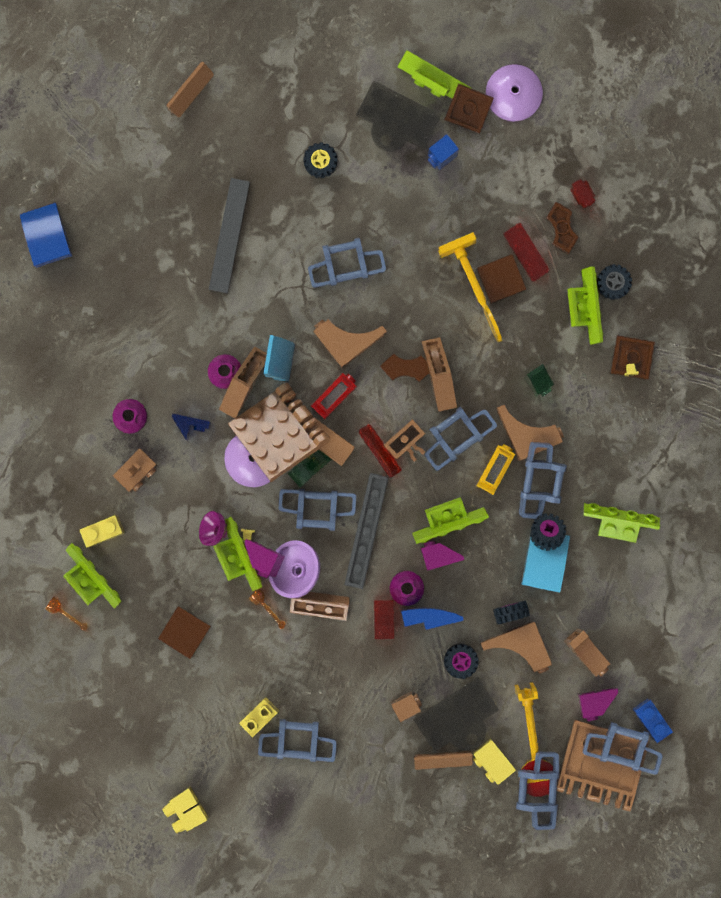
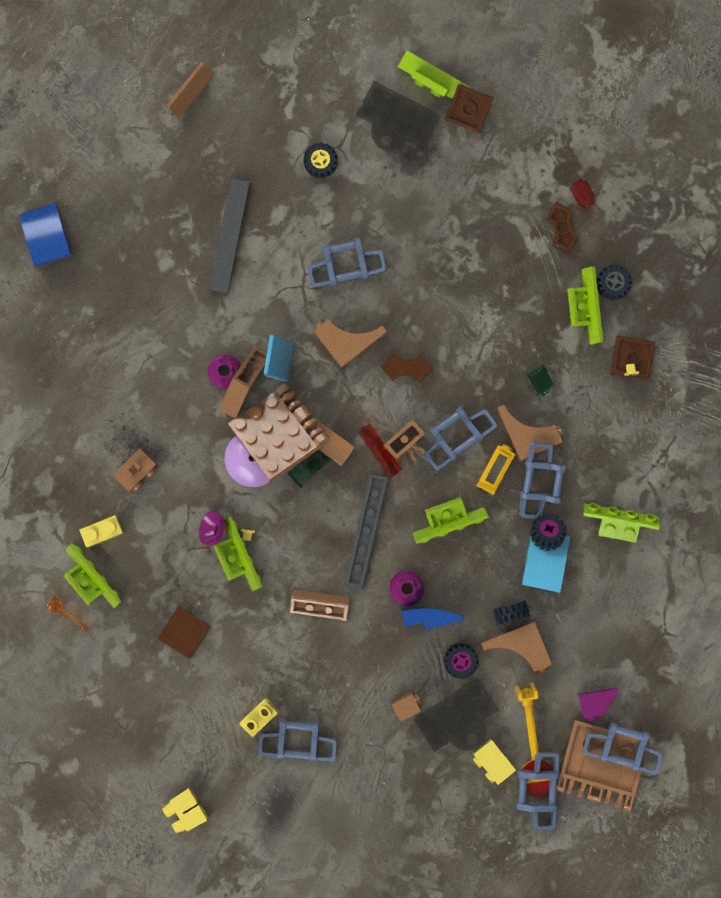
magenta piece [112,399,147,434] -> none
clear blue slope [172,413,211,441] -> none
magenta slope [244,539,285,579] -> none
clear orange hinge [248,588,286,629] -> none
lavender dish [269,540,320,598] -> none
sand blue bar [279,489,356,531] -> none
red window [311,373,357,420] -> none
clear red brick [374,600,394,639] -> none
medium nougat slope [414,751,473,770] -> none
magenta slope [421,540,464,571] -> none
medium nougat arch [422,337,457,412] -> none
blue brick [428,134,459,170] -> none
yellow piece [438,232,502,342] -> none
reddish brown tile [477,254,526,304] -> none
lavender dish [486,65,543,122] -> none
clear red slope [503,223,550,282] -> none
medium nougat arch [564,628,610,677] -> none
blue brick [632,698,673,743] -> none

